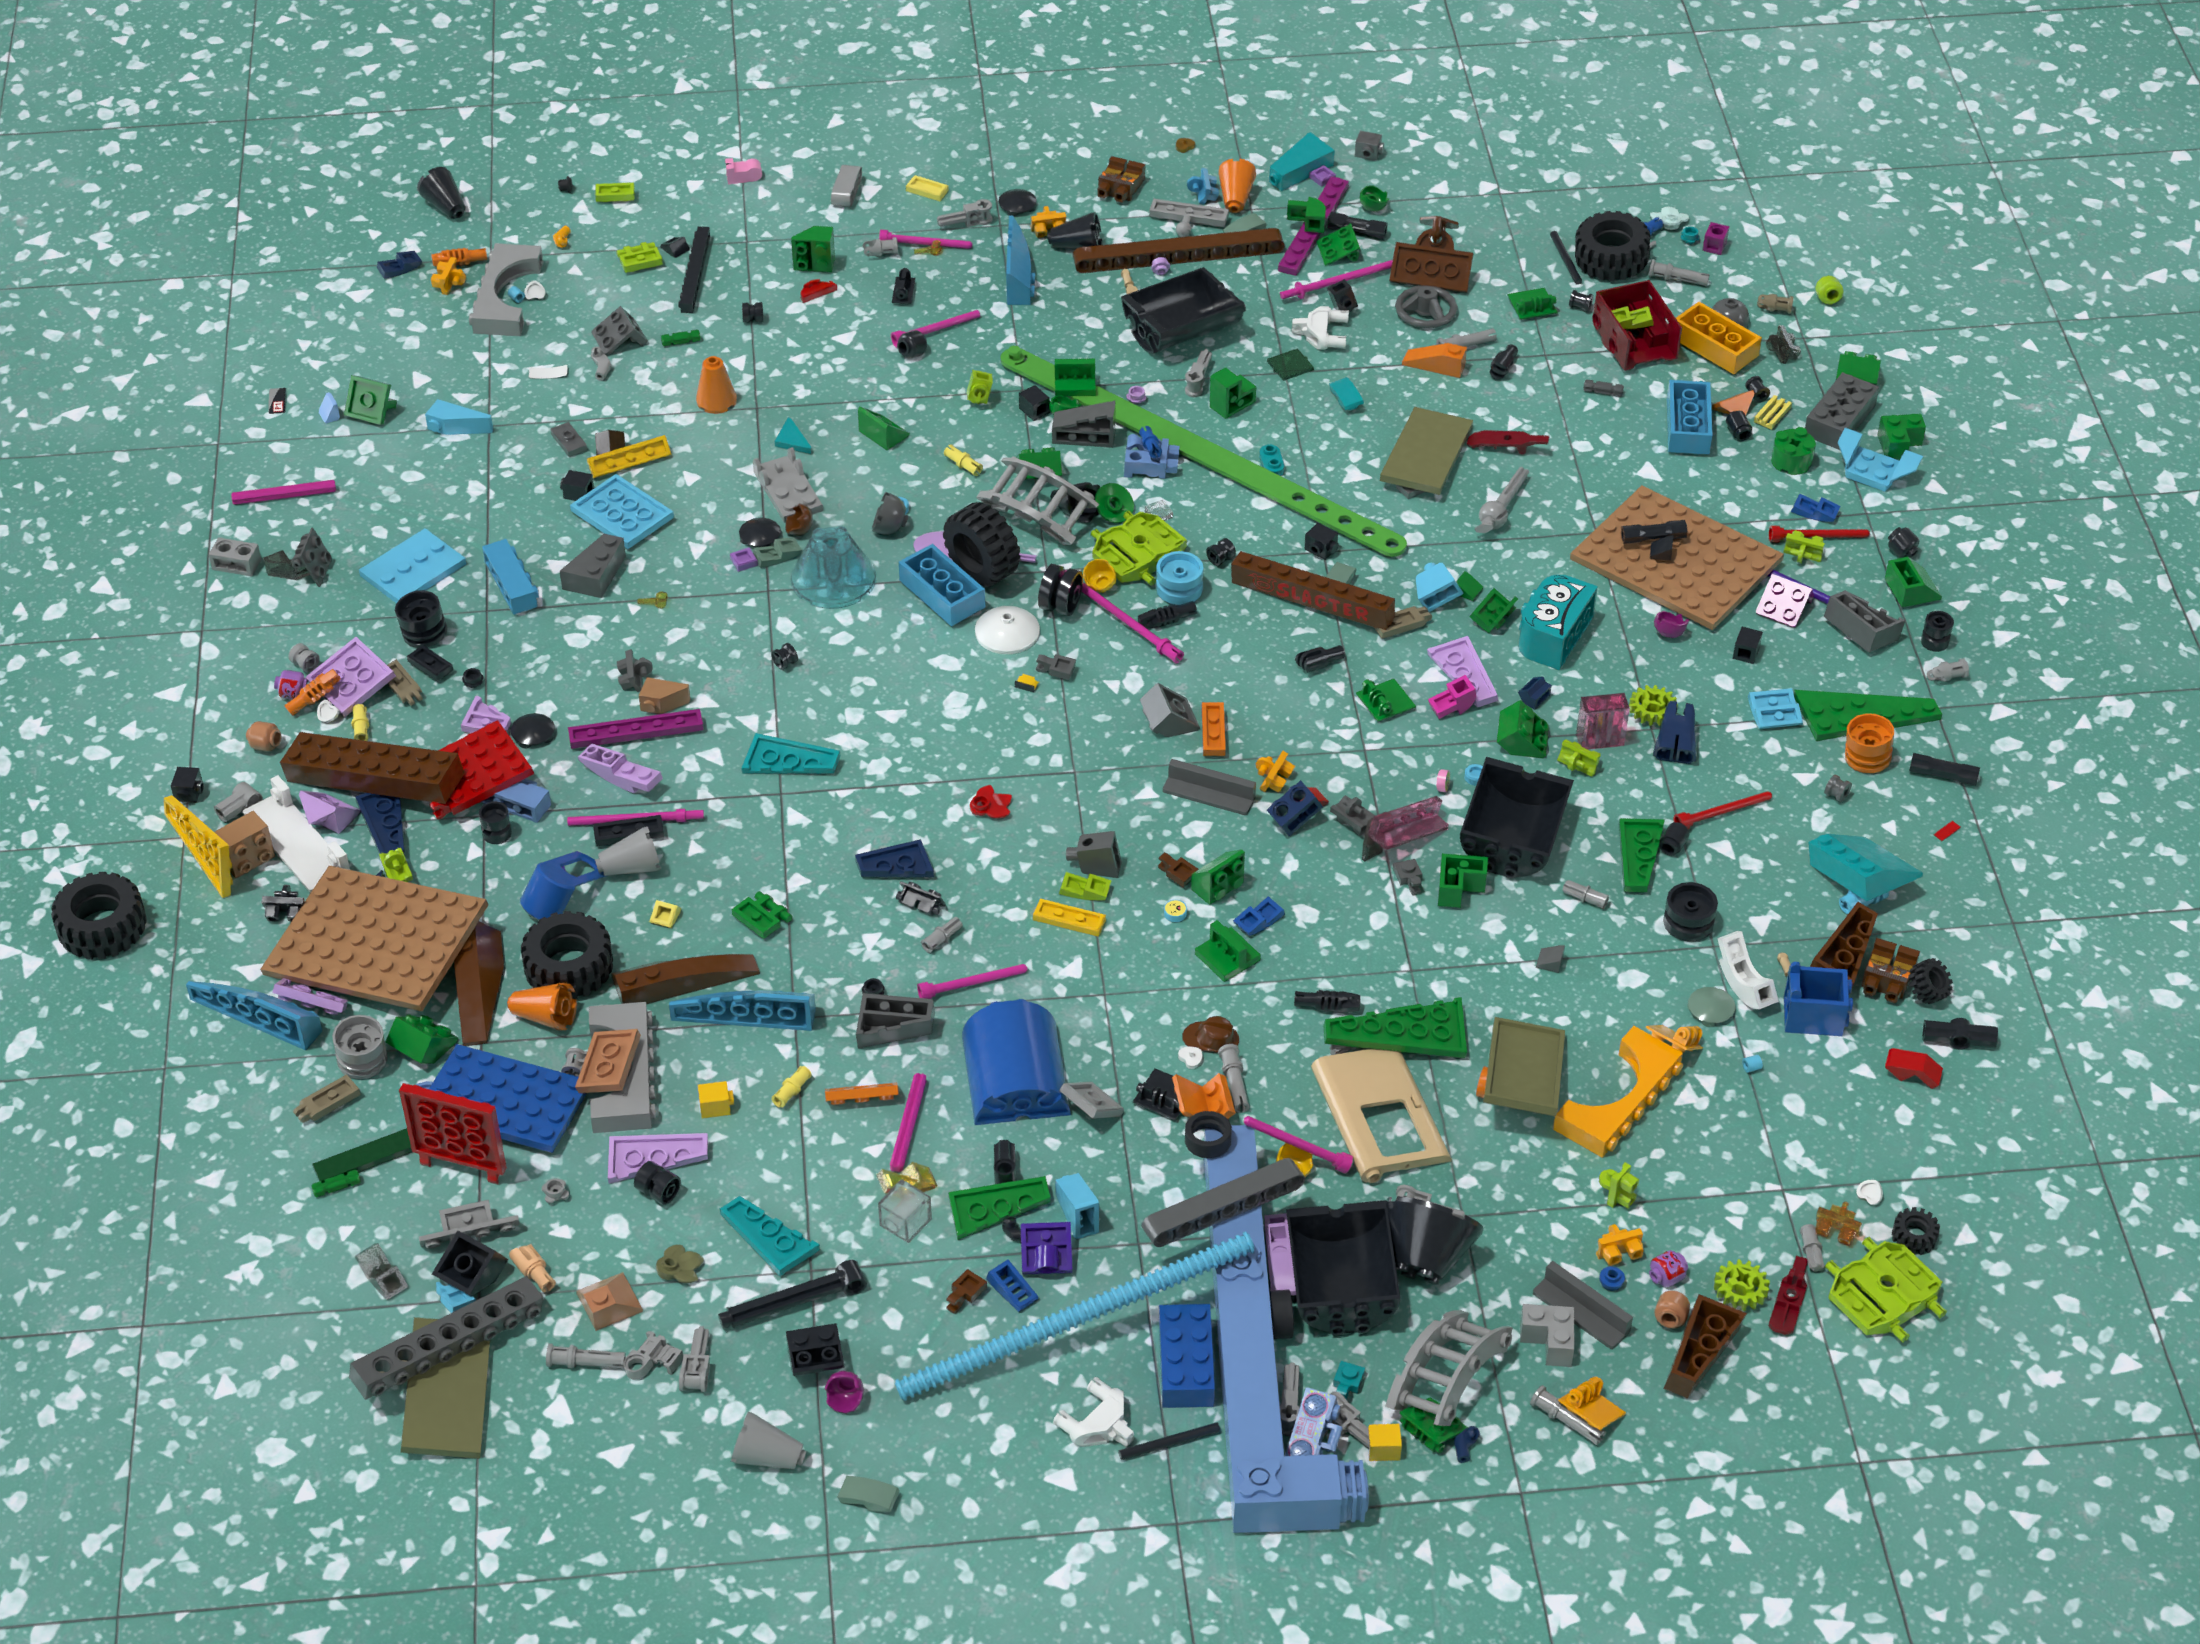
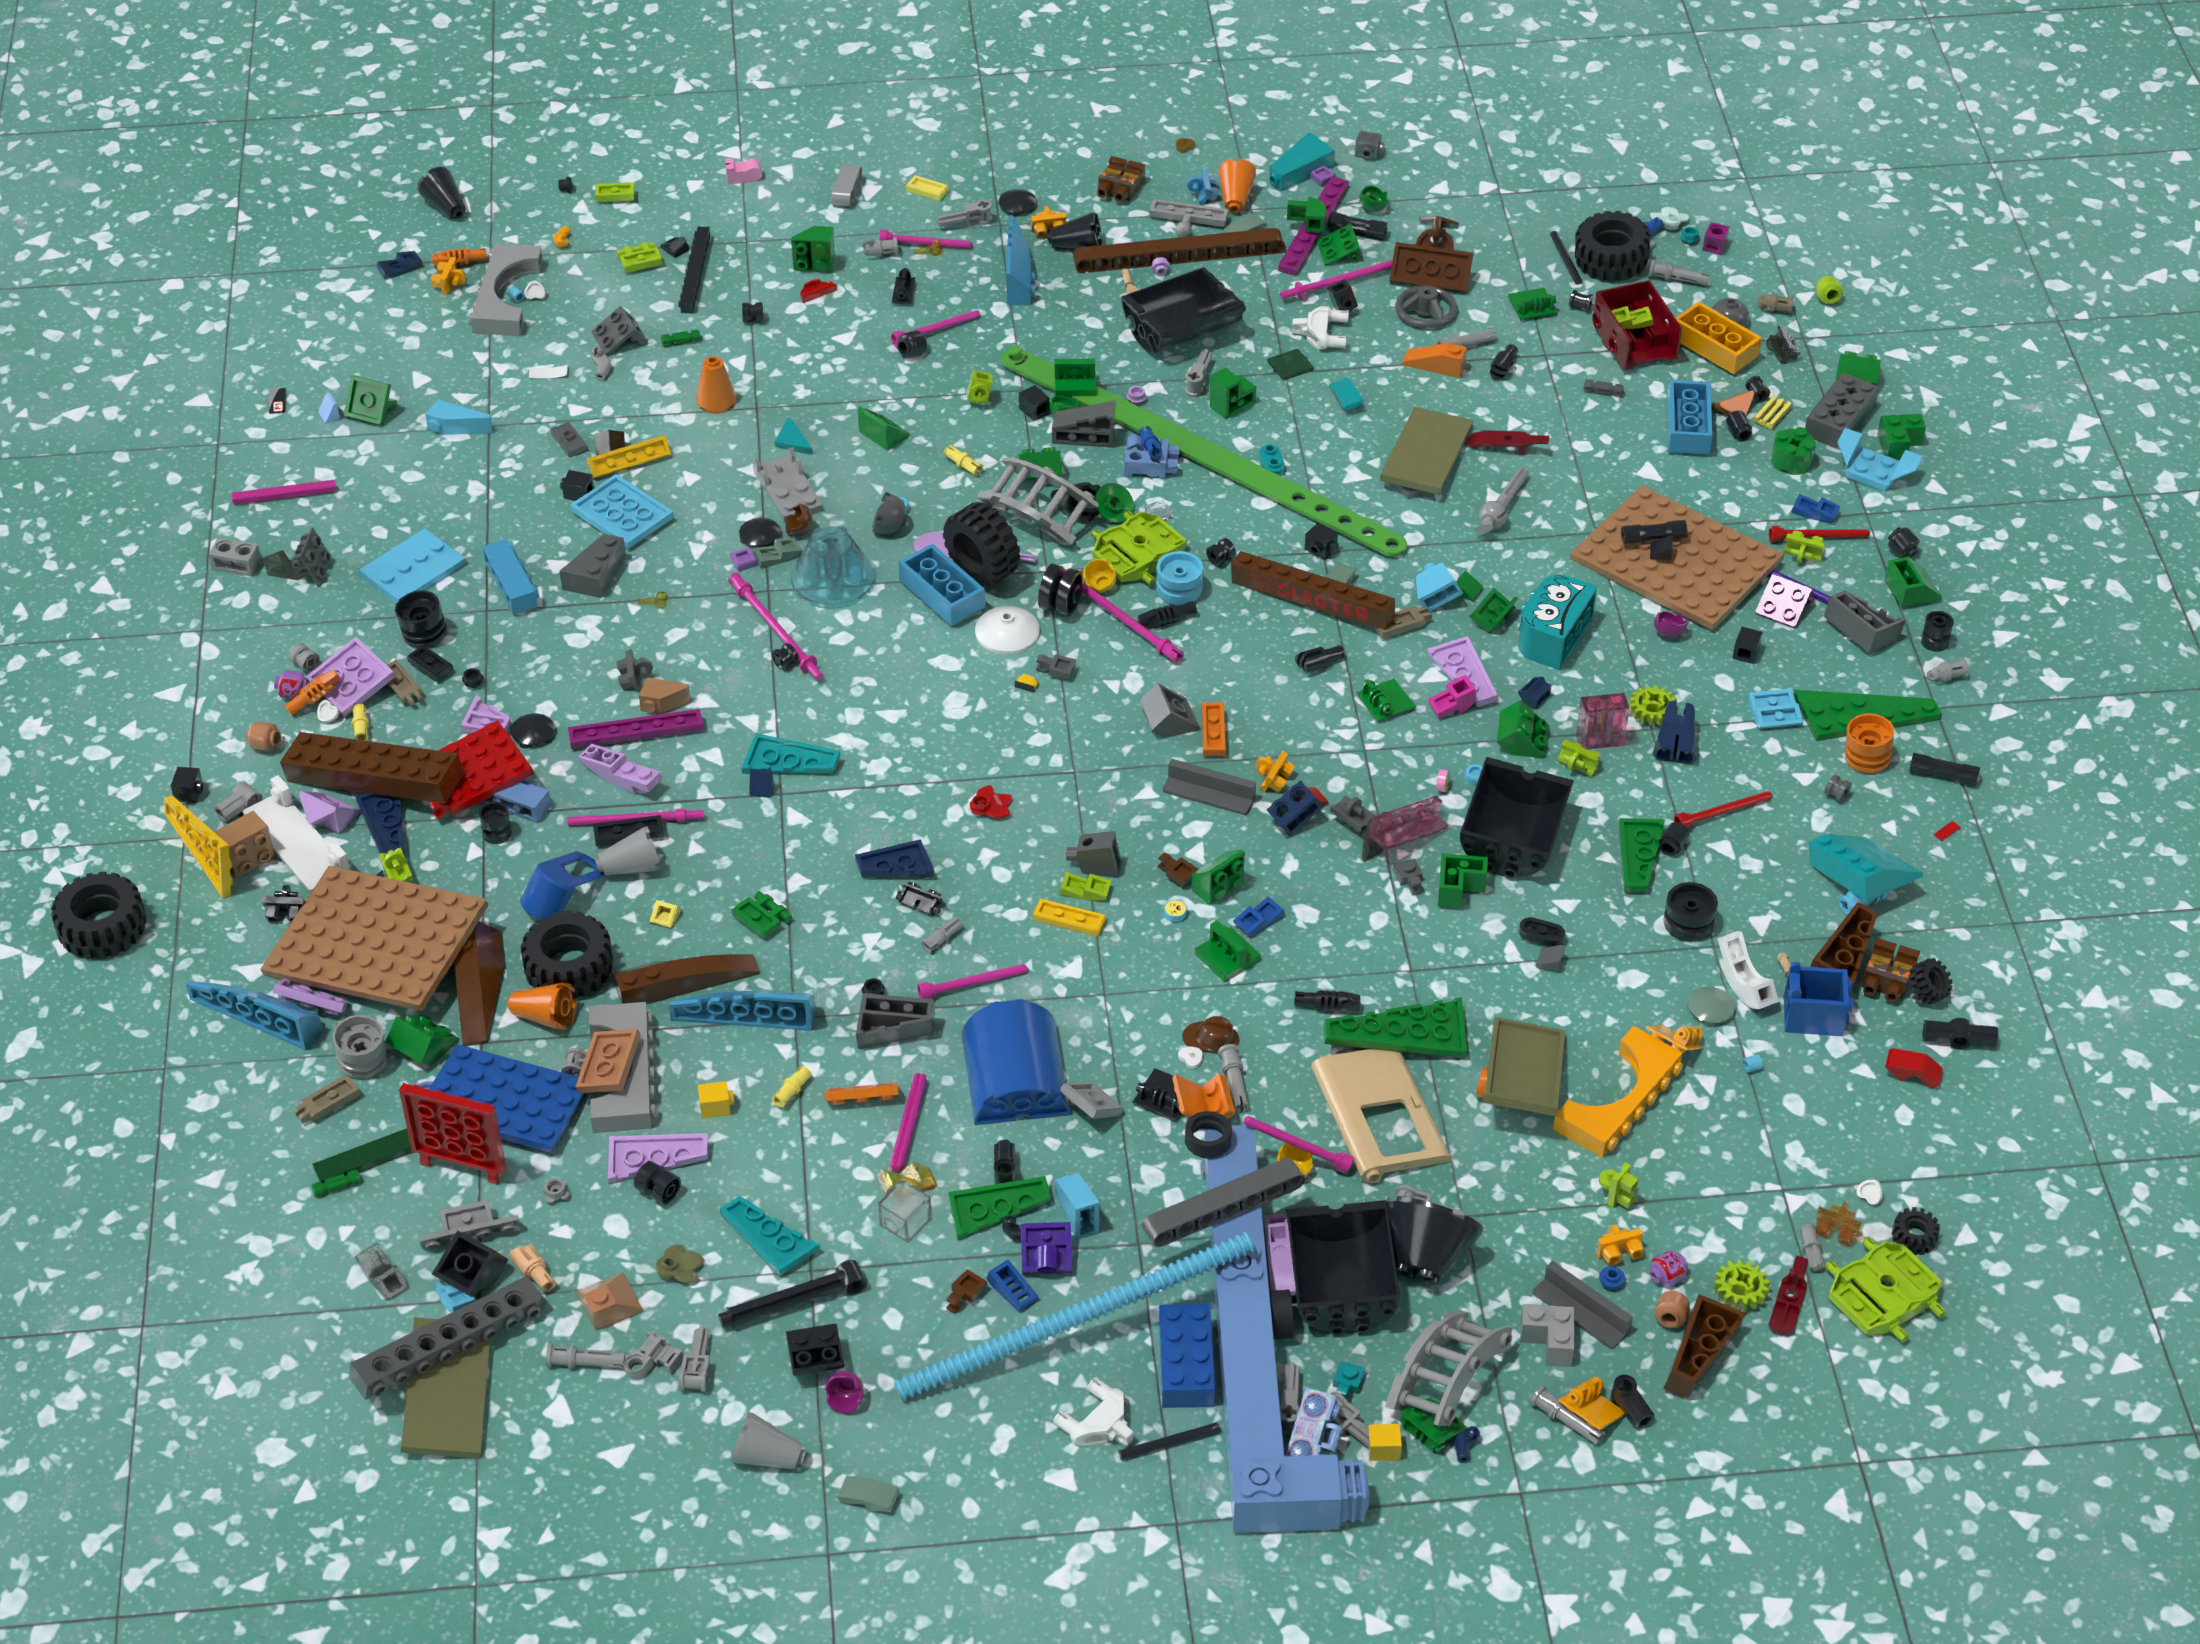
light grey axle [1563,880,1609,909] -> none
none -> dark pink bar [728,572,824,681]
none -> dark blue slope [749,769,774,798]
none -> black plate [1519,917,1565,947]
none -> black piece [1610,1374,1655,1429]

